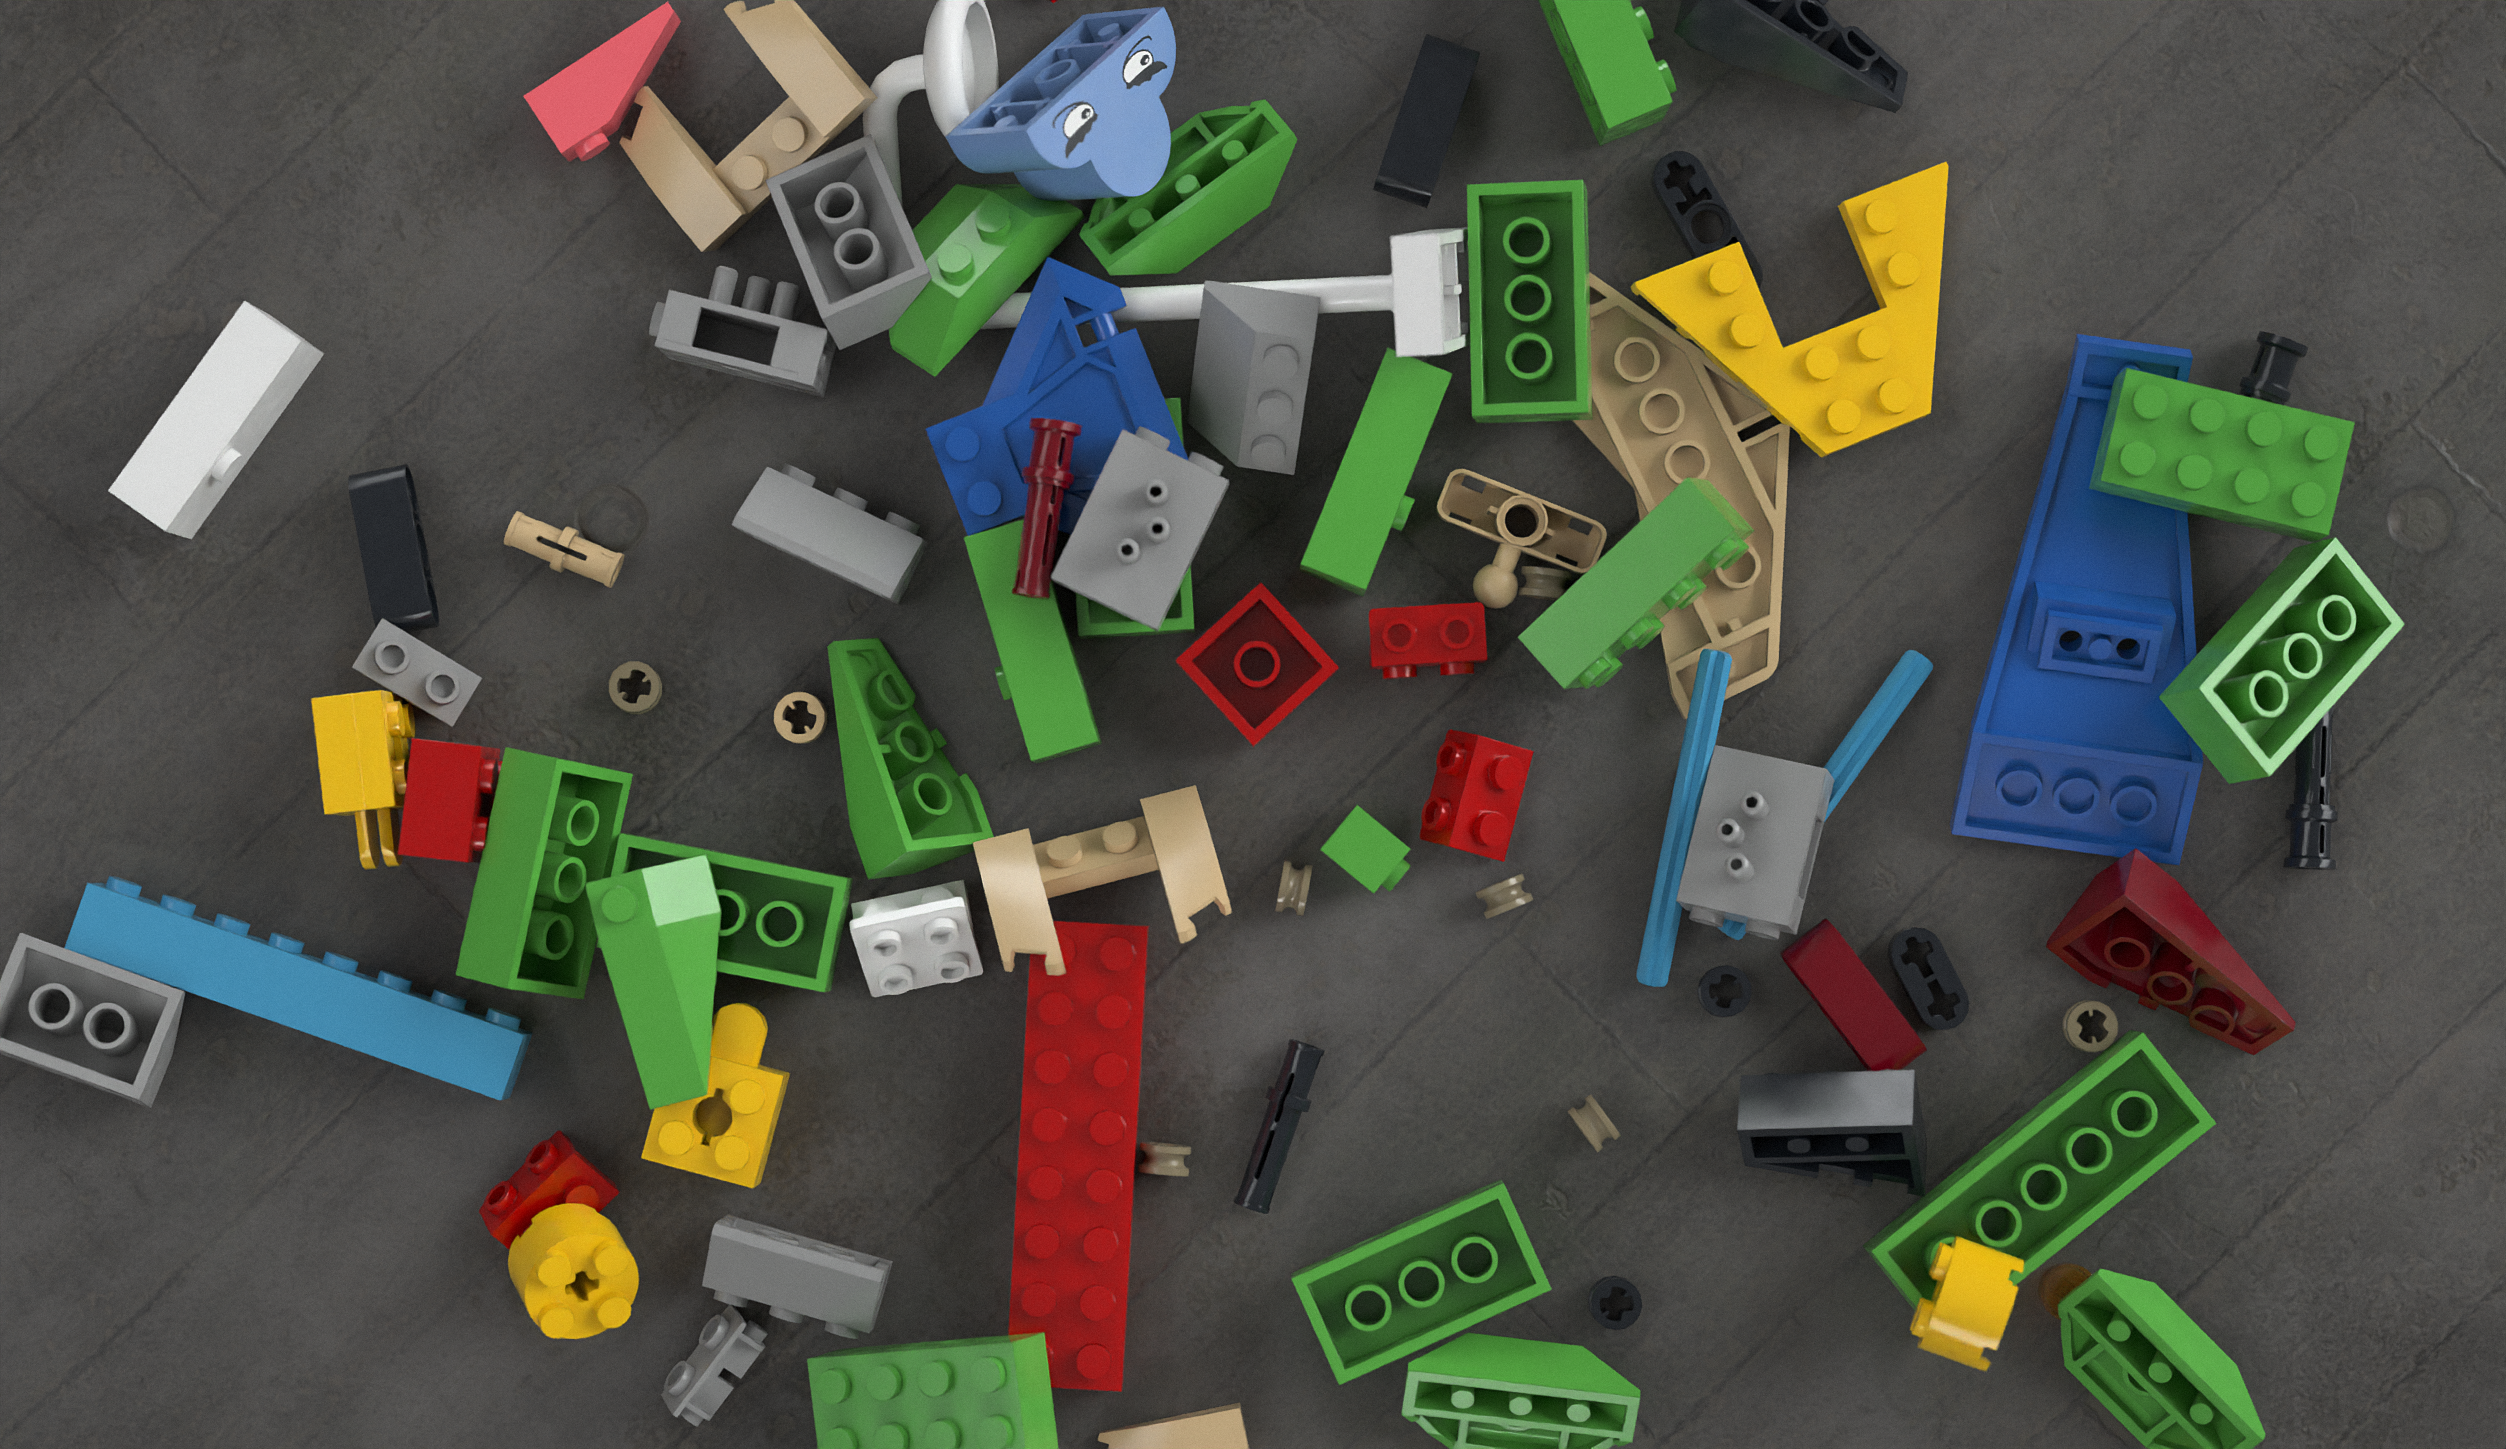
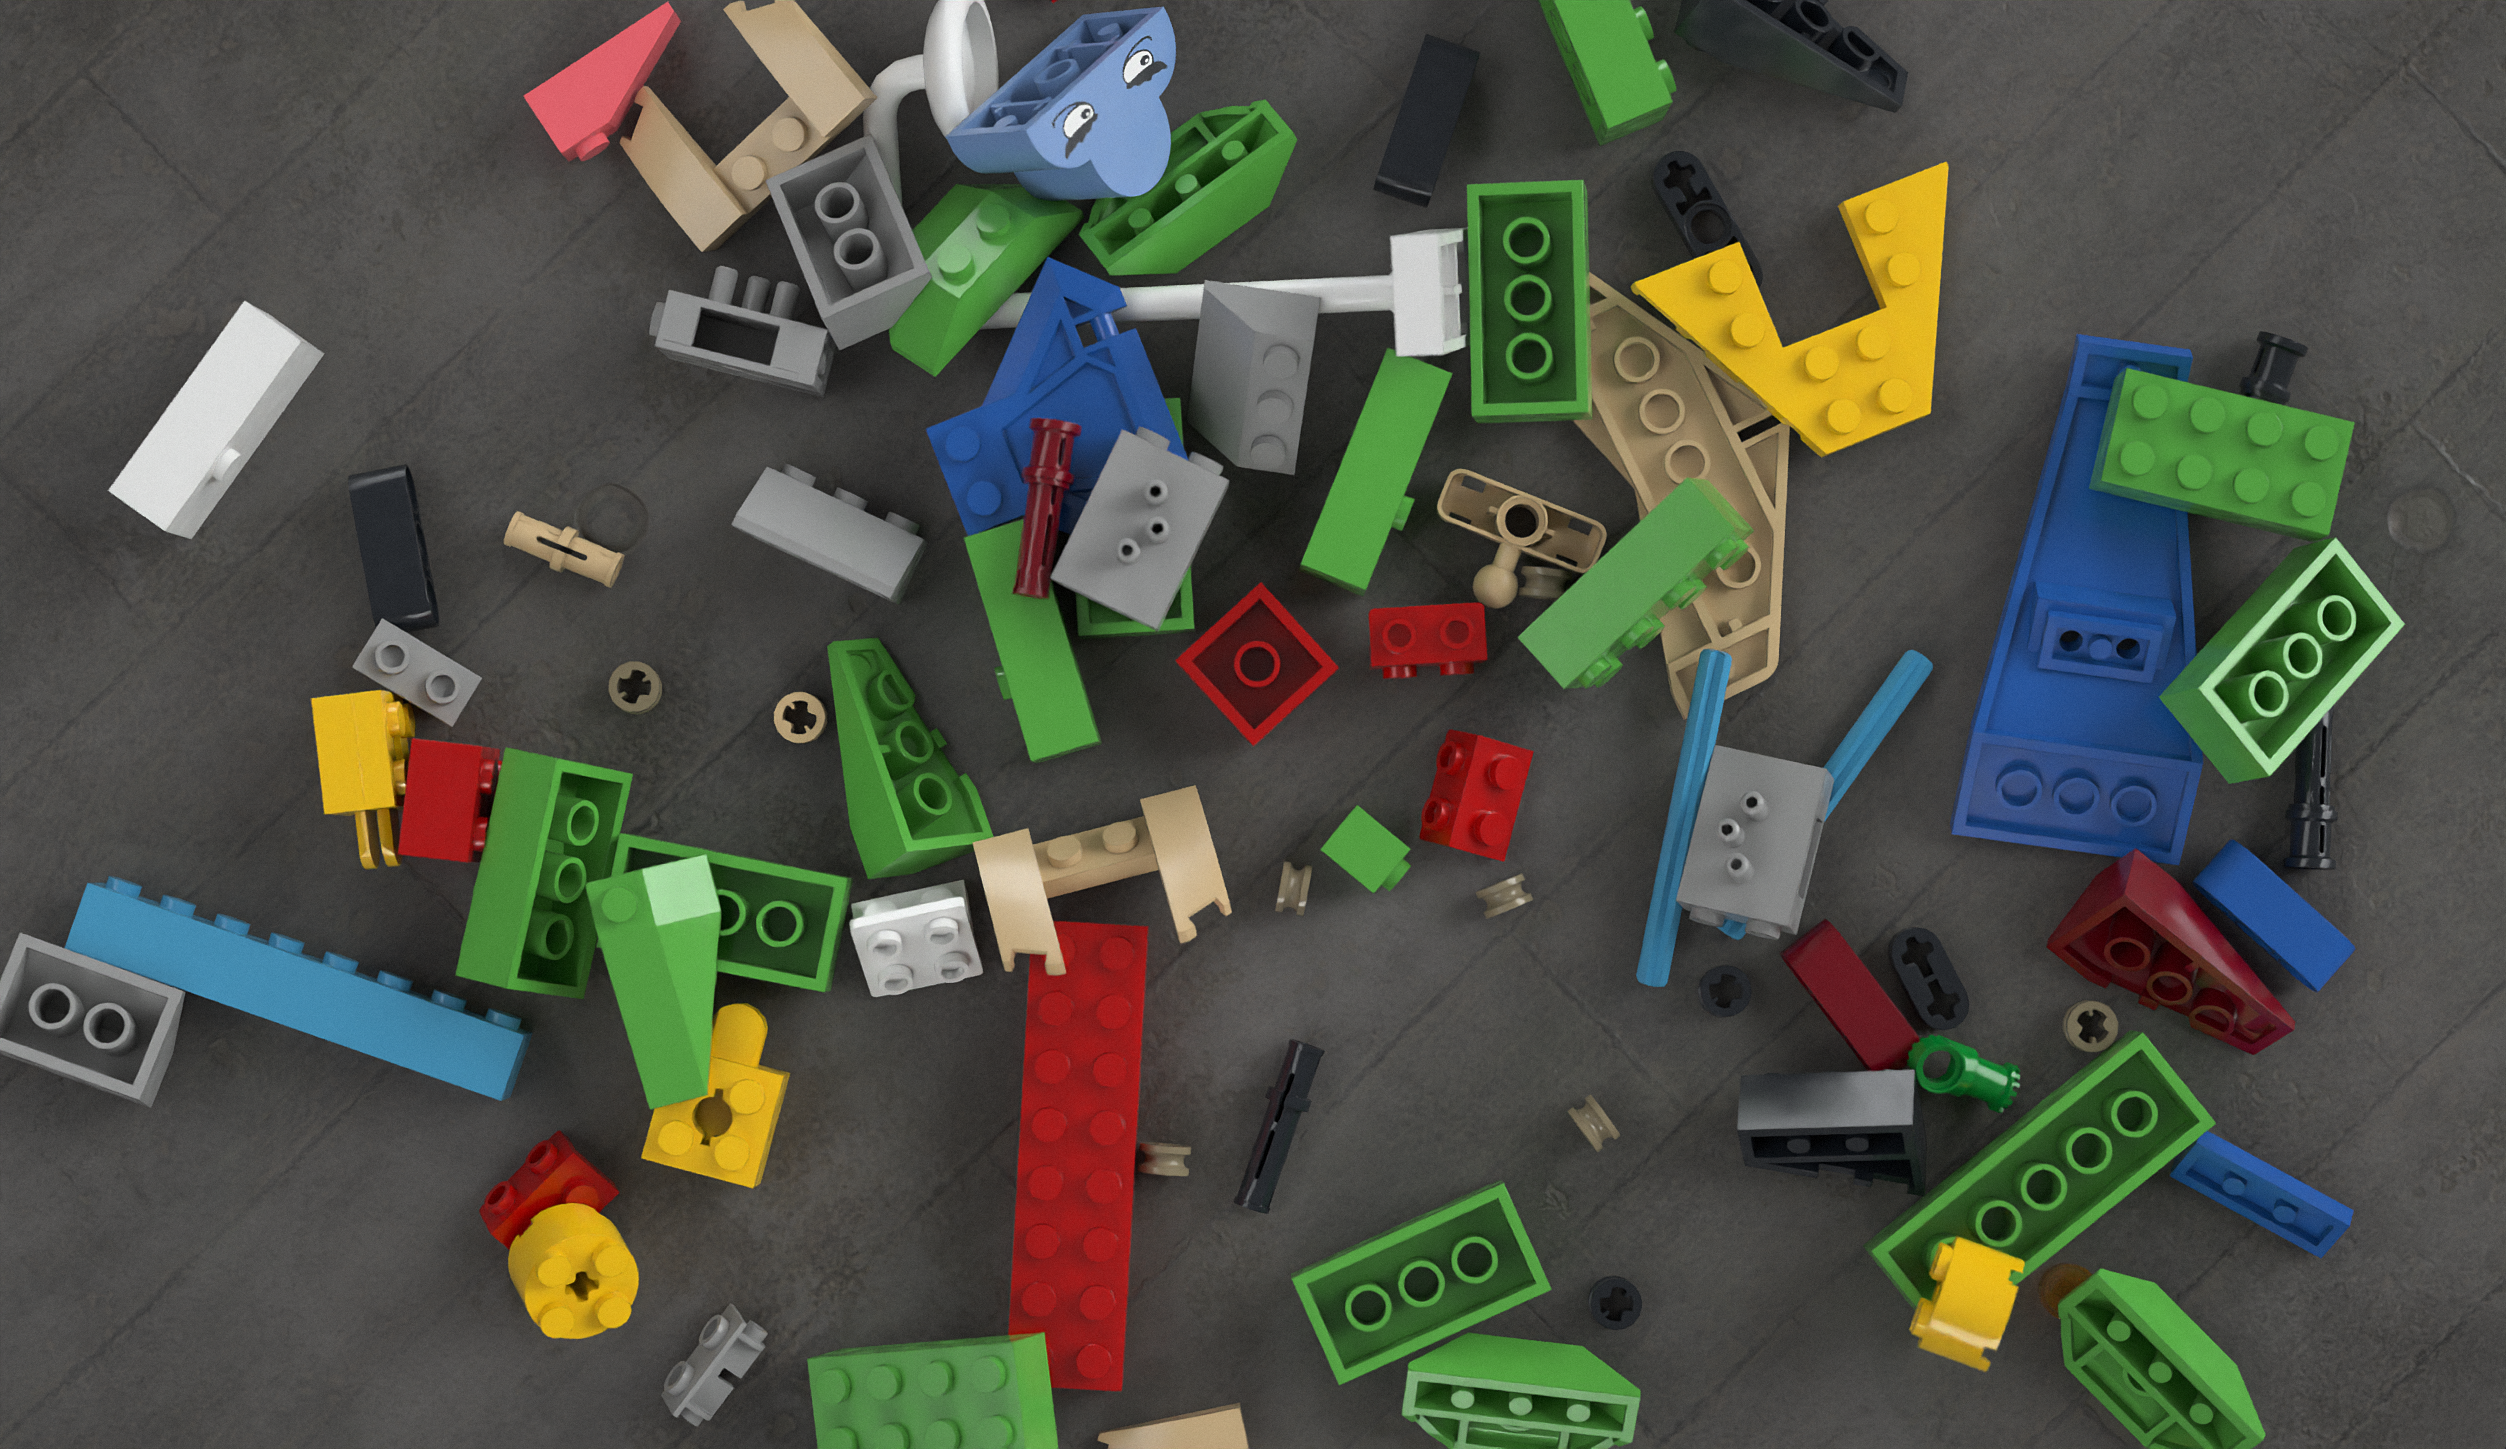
light grey slope [702,1214,893,1339] -> none
none -> green connector [1907,1034,2020,1114]
none -> blue plate [2169,1131,2354,1258]
none -> blue beam [2192,839,2356,993]

